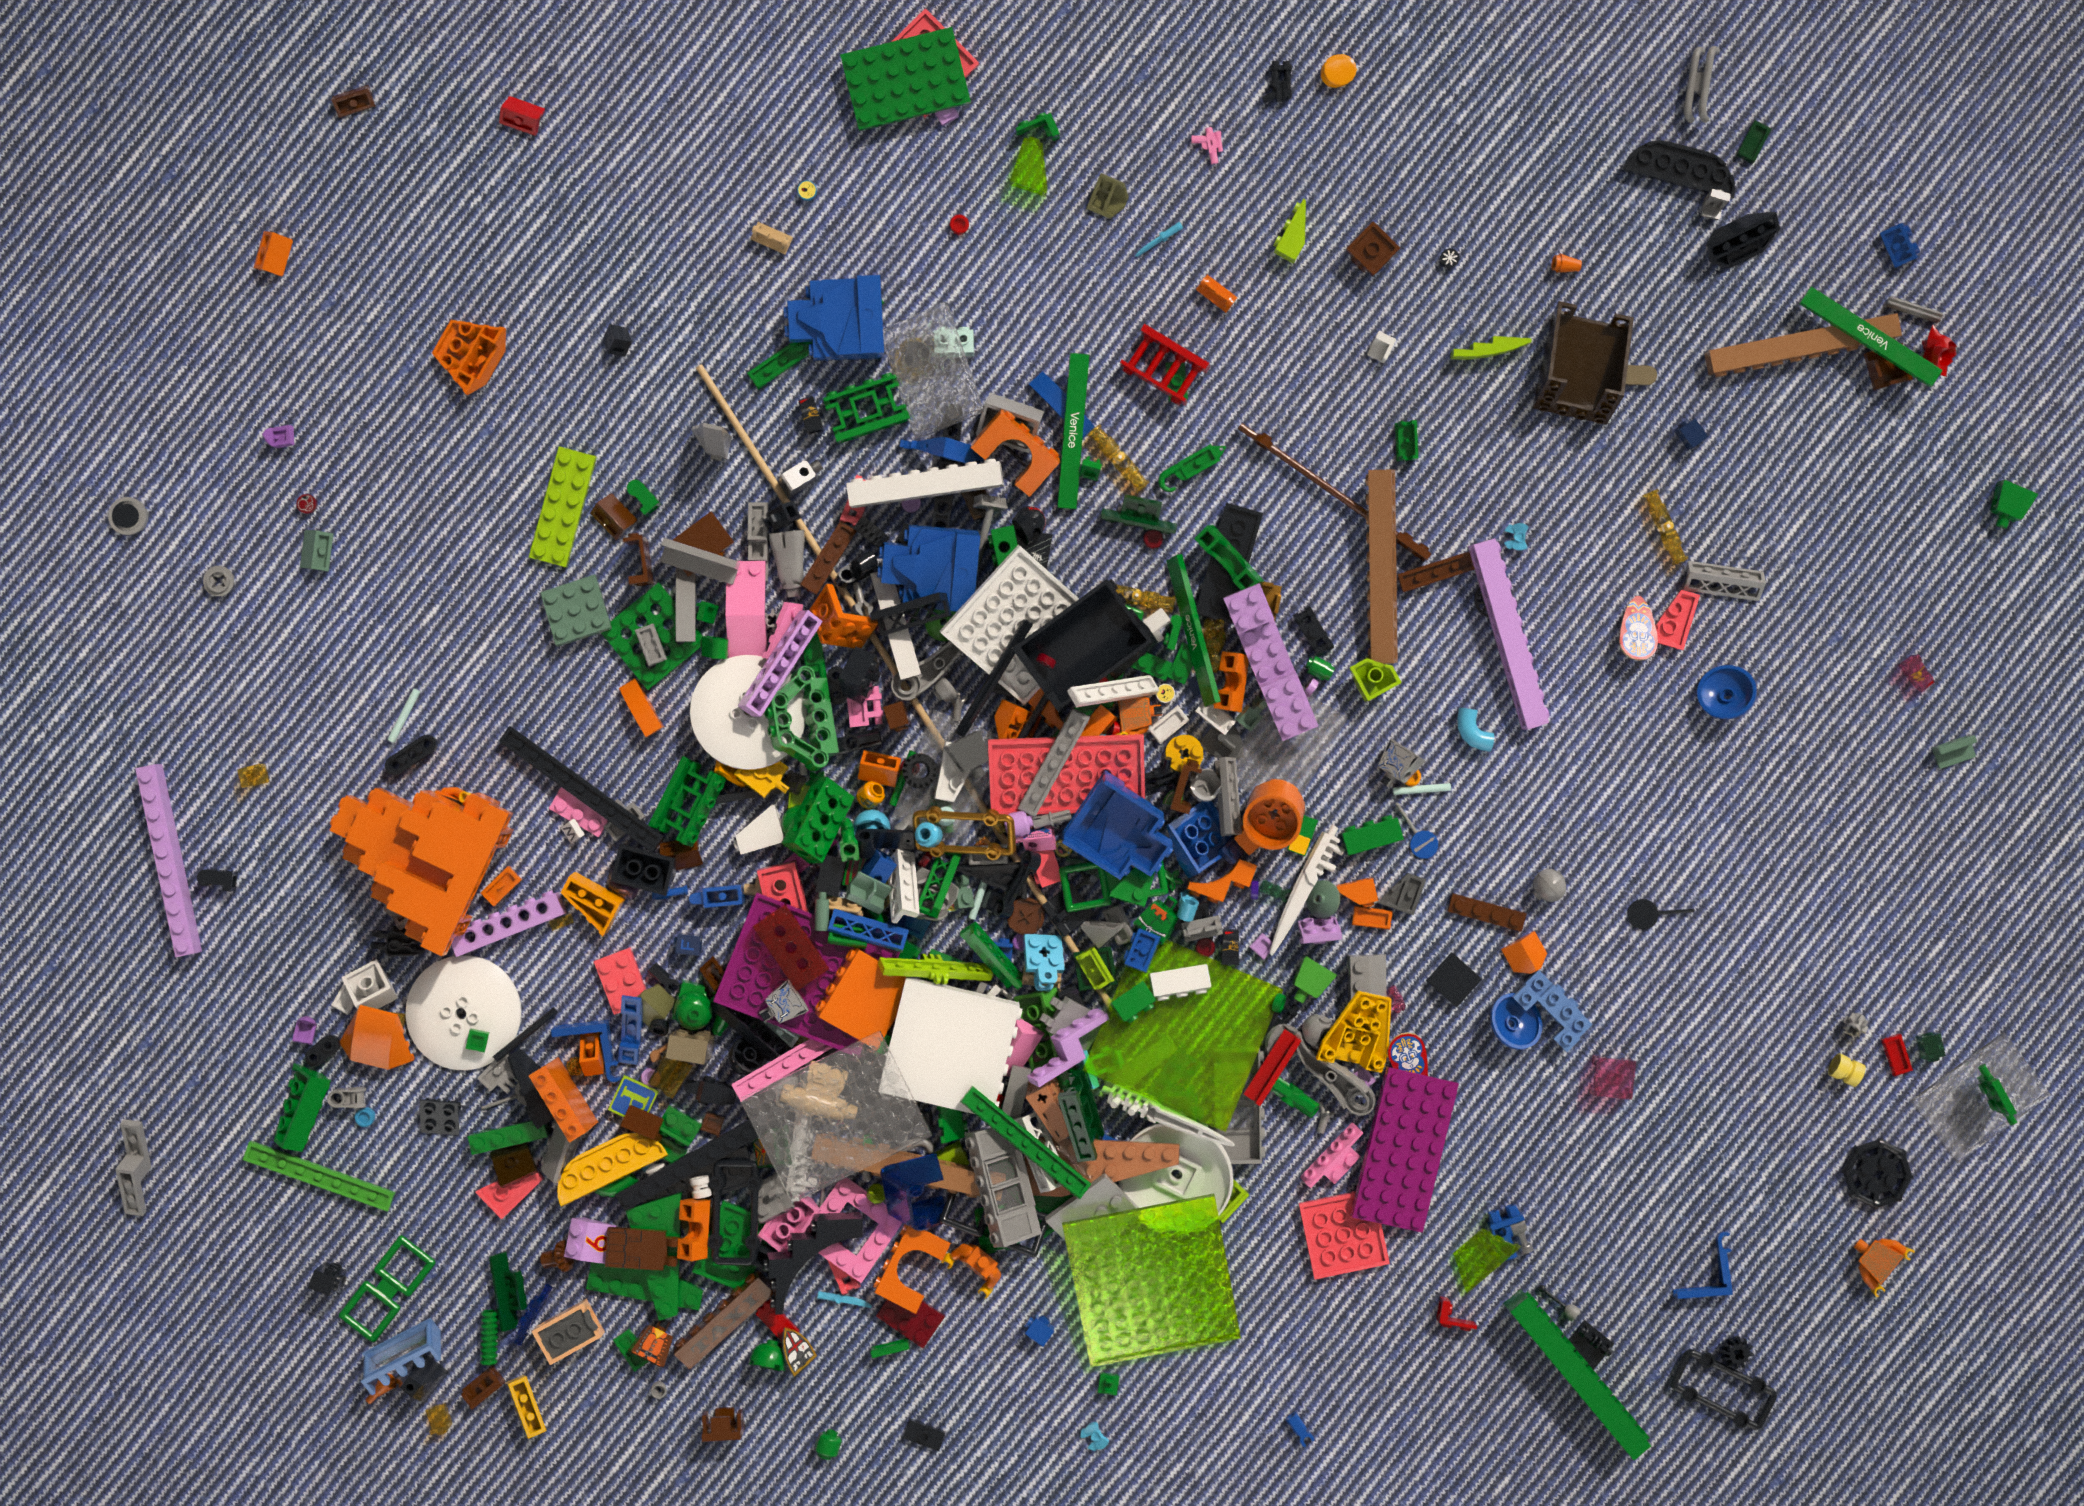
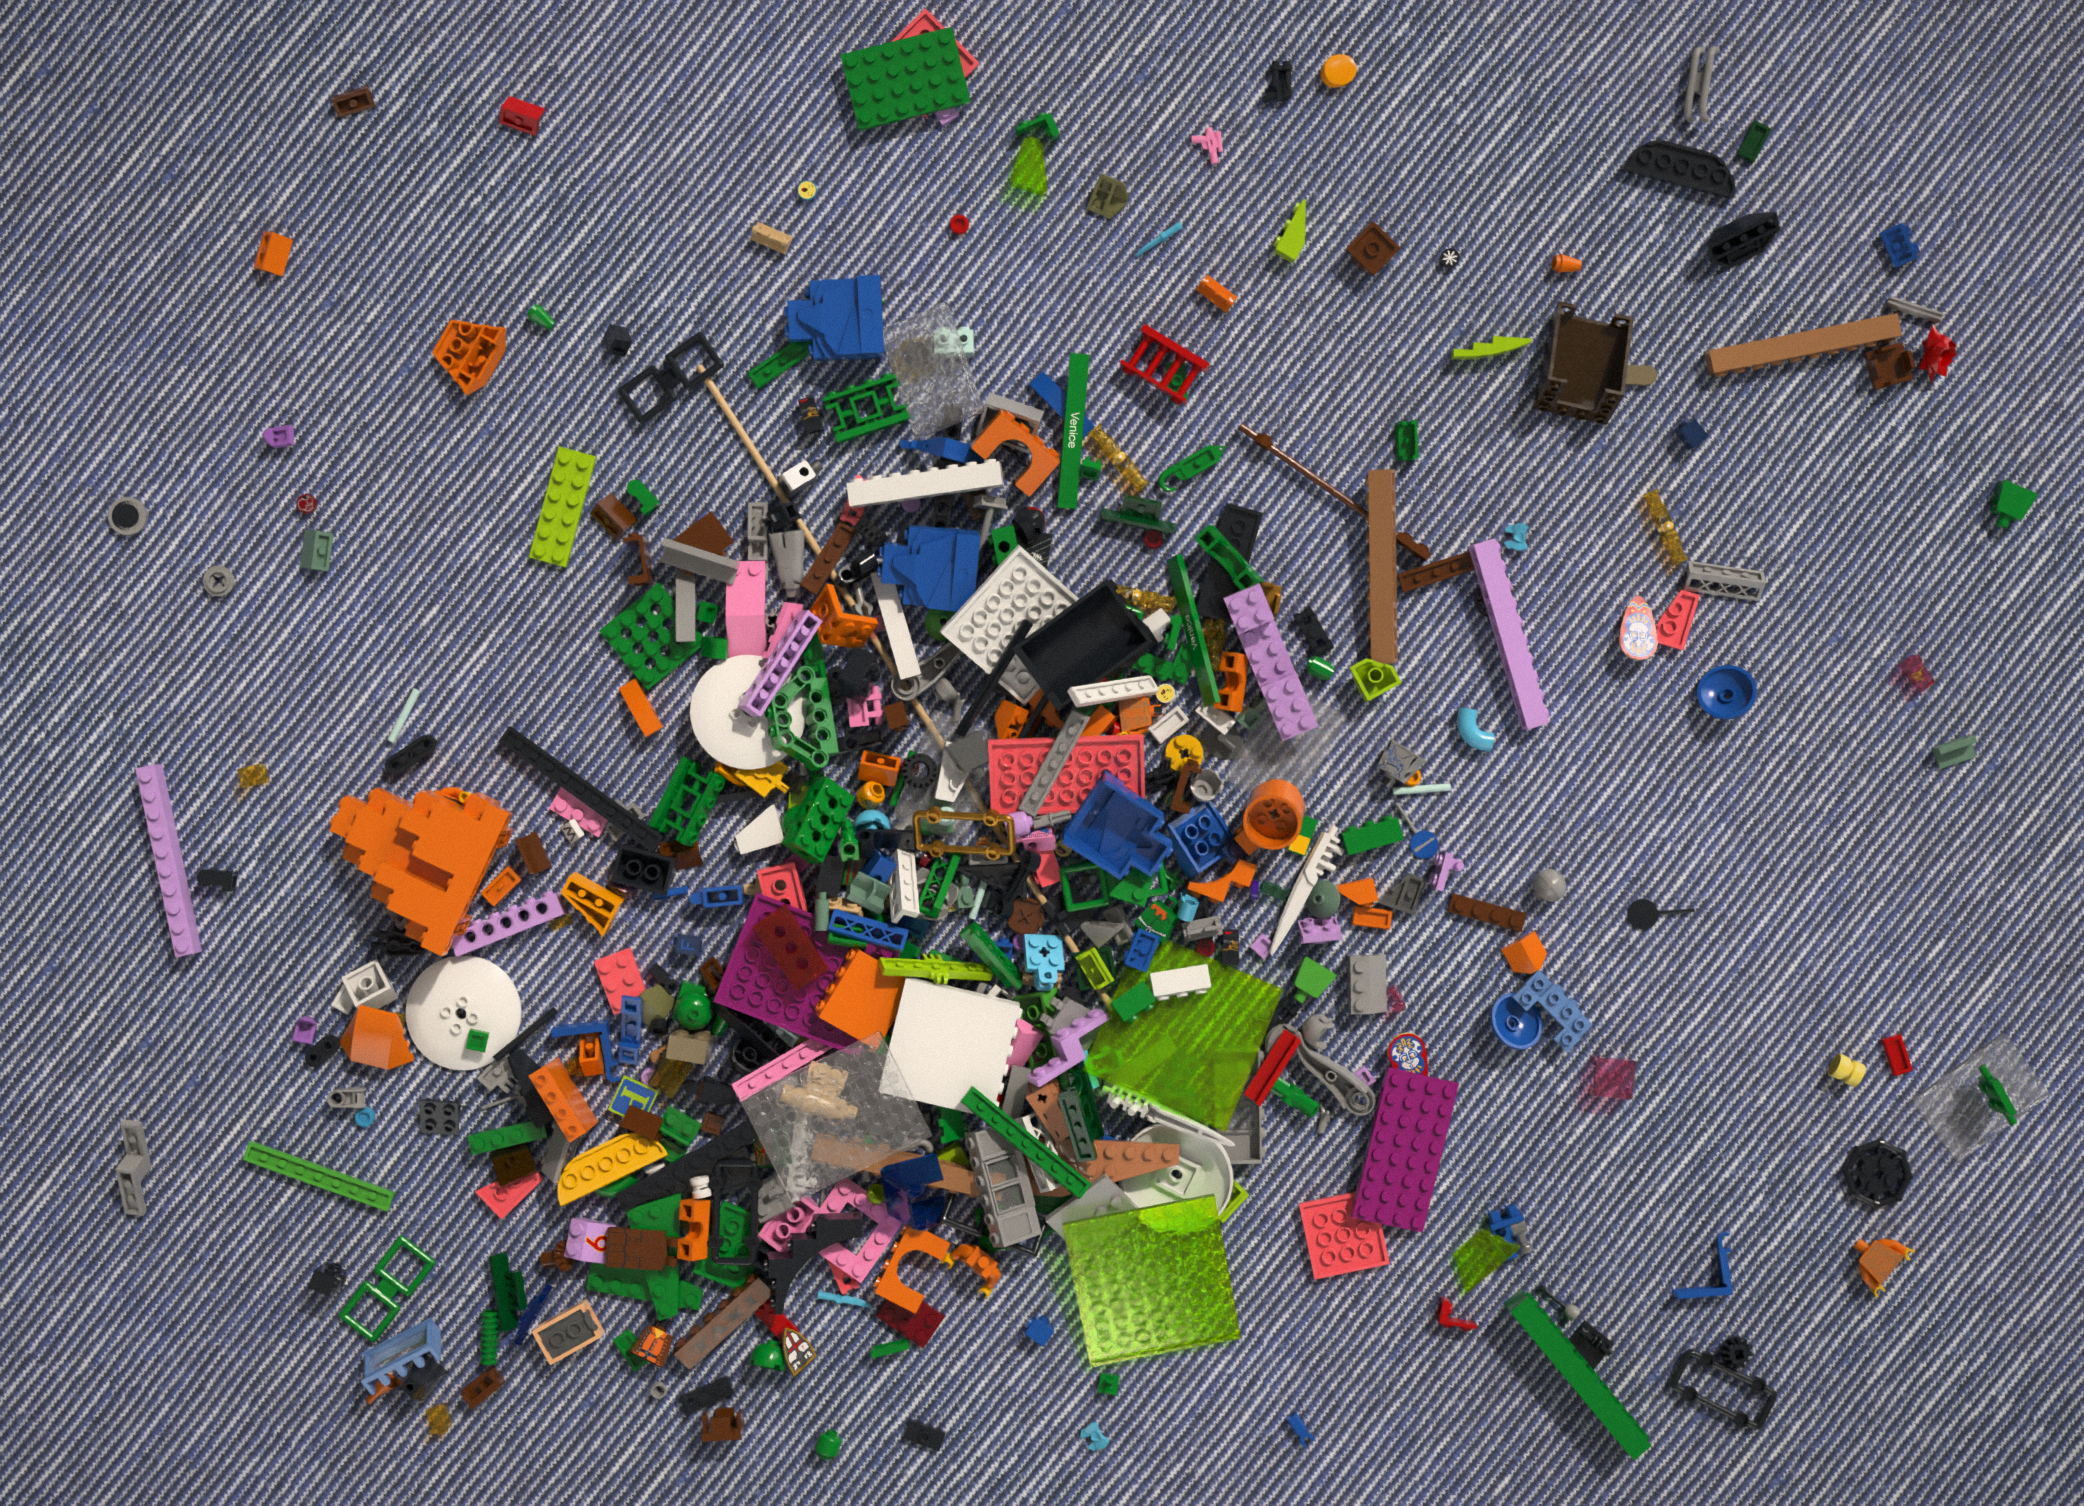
green wedge [274,1063,331,1152] -> none
yellow brick [505,1375,546,1439] -> none
sand green plate [540,574,612,647] -> none
light grey plate [635,623,667,666] -> none
light grey wedge [691,423,732,461] -> none
light grey torso [759,978,809,1023] -> none
black fence [870,592,952,636] -> none
medium azure head [915,822,943,848] -> none
dark red tile [1036,653,1056,669] -> none
light grey panel [1215,757,1242,836] -> none
green tile [1272,993,1286,1013] -> none
bright pink bracket [1300,1122,1363,1188] -> none
lavender tile [1304,678,1319,697] -> none
yellow wedge [1316,991,1392,1073] -> none
white panel [1367,331,1396,363] -> none
black slope [1426,952,1482,1008] -> none
light grey bracket [1701,189,1731,221] -> none
green tile [1799,286,1943,387] -> none
light grey gear [1843,1013,1868,1037] -> none
clear green brick [1915,1031,1946,1062] -> none
none -> reddish brown panel [515,832,552,875]
none -> green cone [526,303,556,331]
none -> black bar [618,332,724,424]
none -> black plate [677,1375,735,1416]
none -> lavender plate [1428,851,1464,891]

